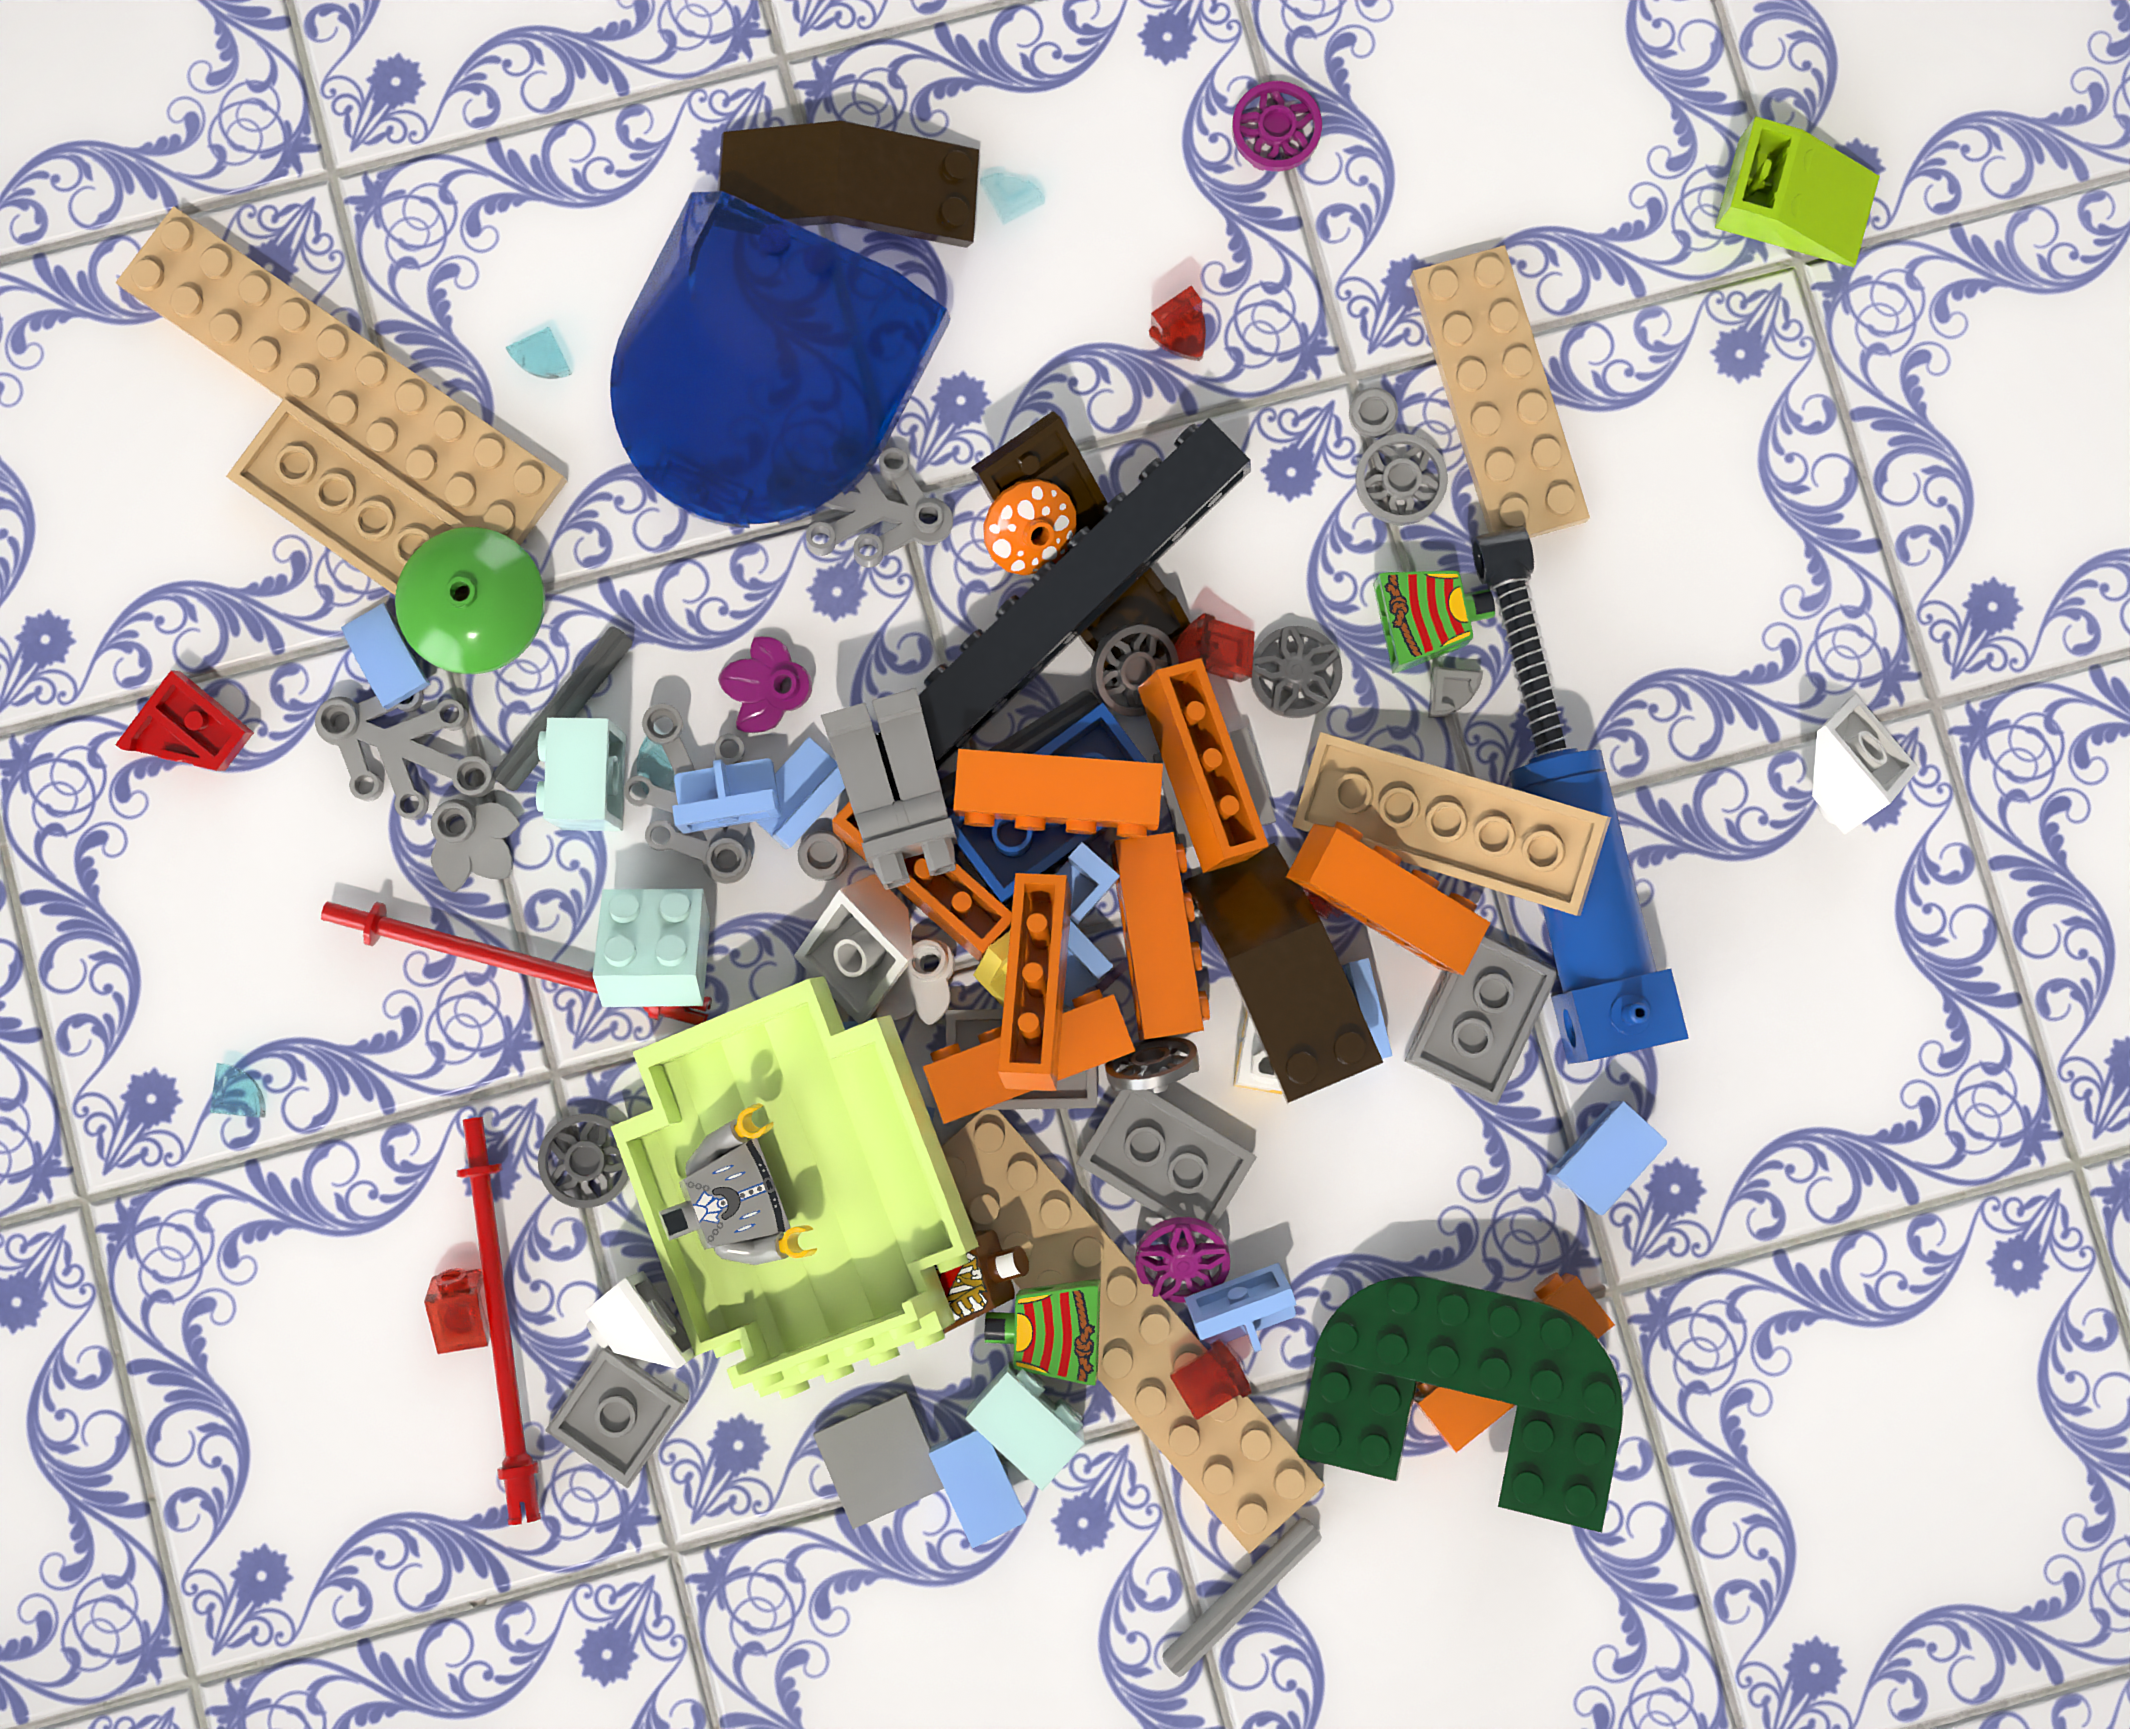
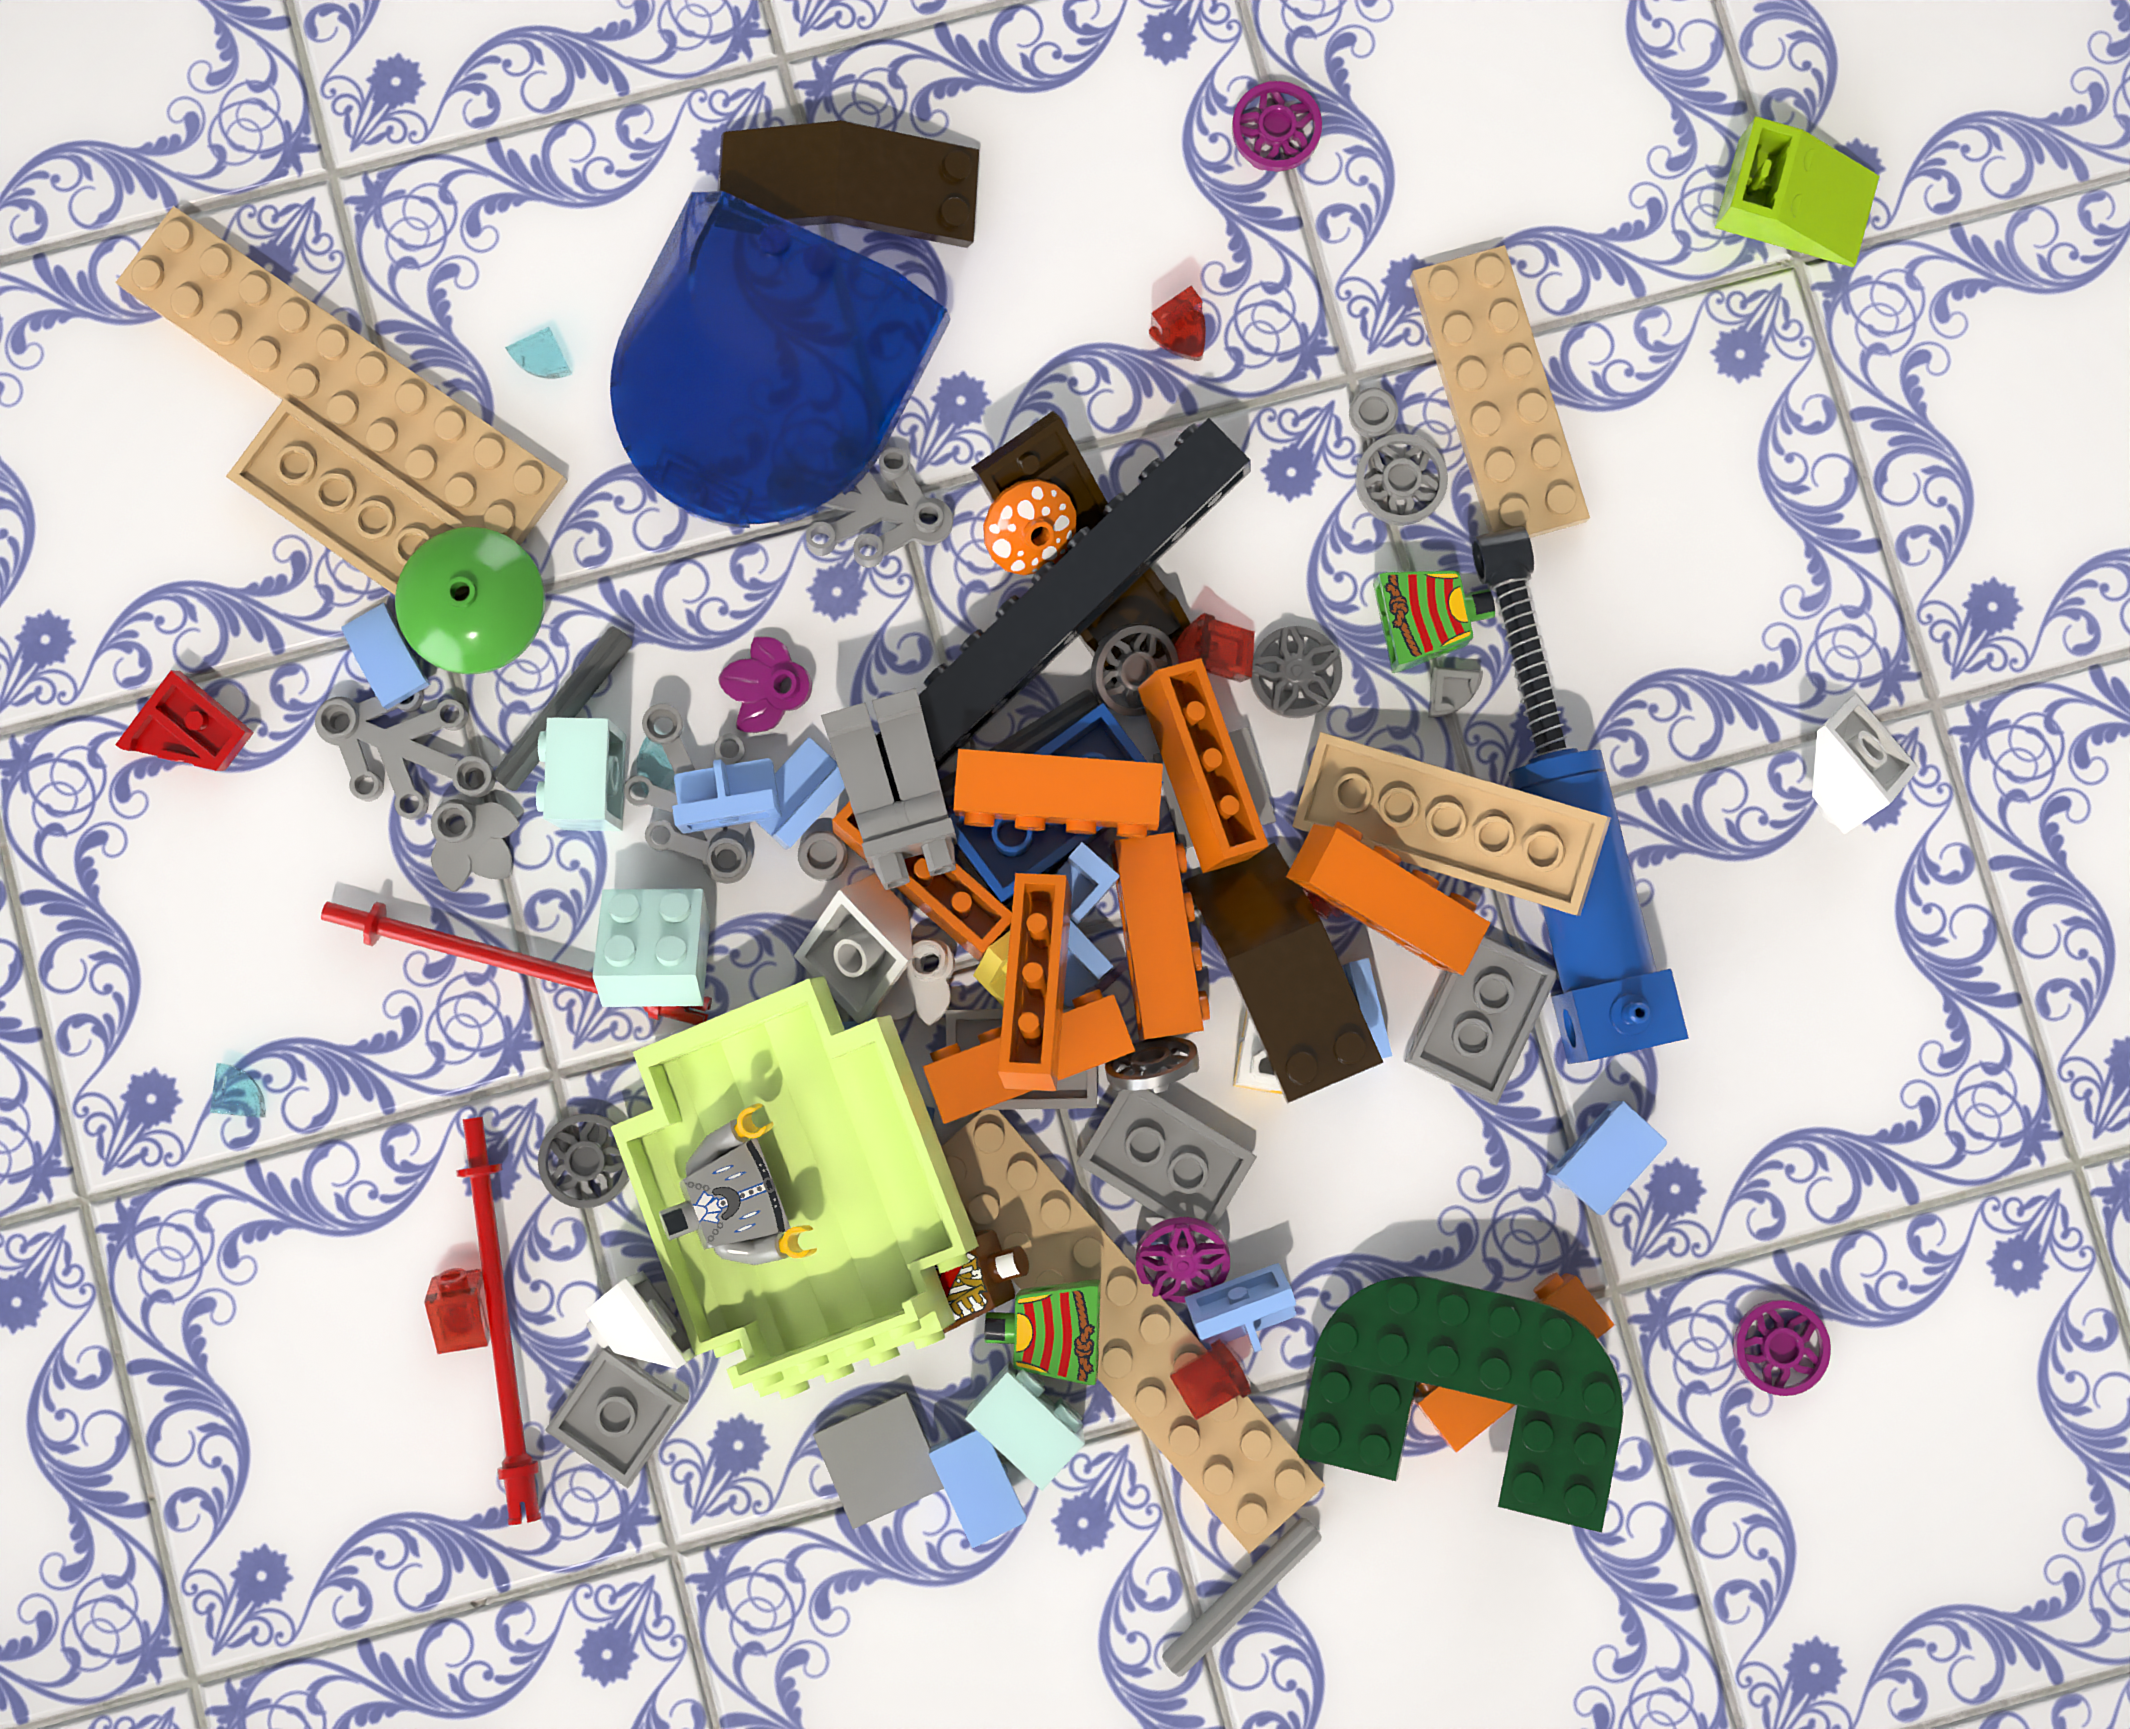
clear light blue tile [980,173,1045,225] -> none
none -> magenta wheel [1733,1300,1831,1396]

